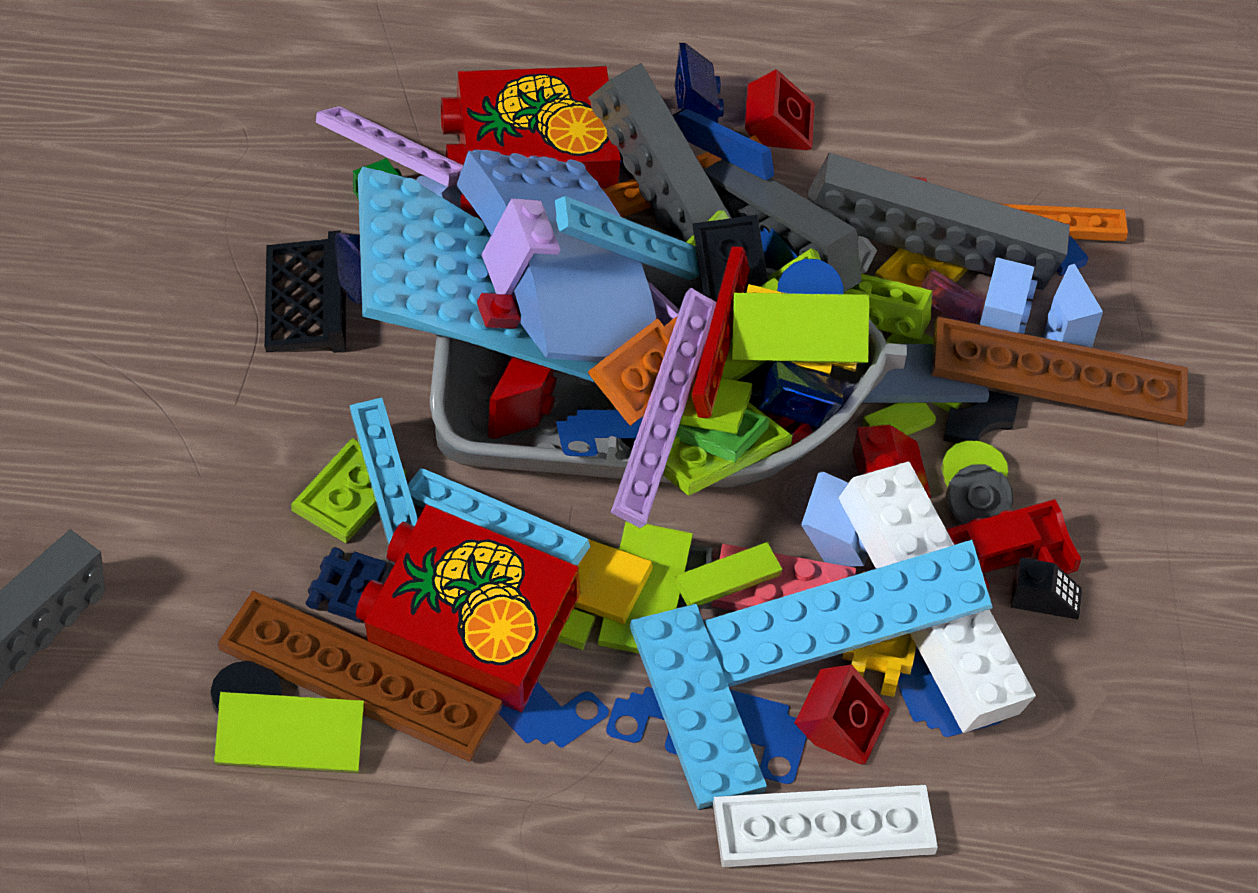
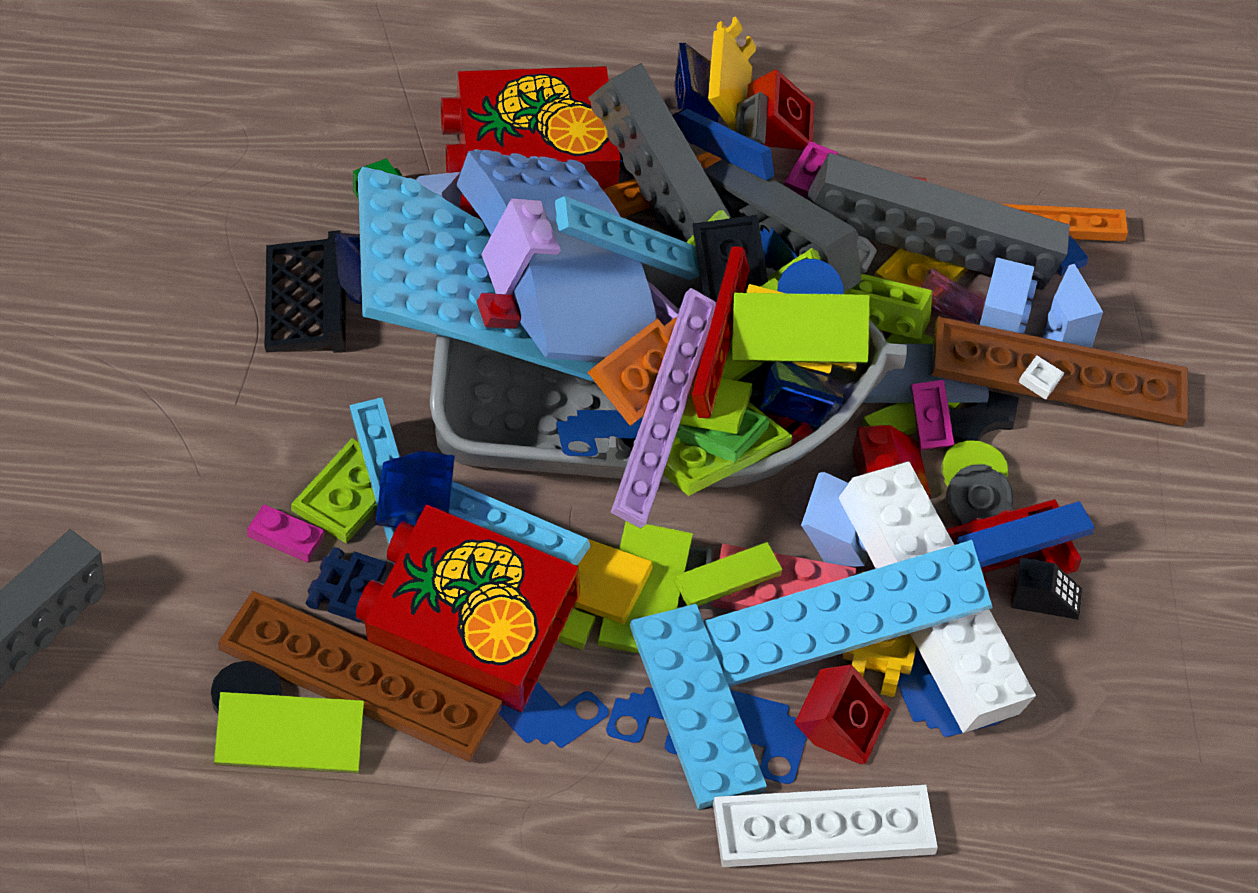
lavender tile [316,106,463,187] -> none
red slope [488,357,557,439] -> none
none -> dark pink plate [247,504,324,563]
none -> clear blue slope [375,451,455,528]
none -> yellow tile [708,16,756,131]
none -> dark grey tile [735,92,768,145]
none -> dark pink plate [784,141,838,199]
none -> dark pink plate [910,380,954,451]
none -> blue tile [956,501,1095,567]
none -> white tile [1018,356,1064,400]

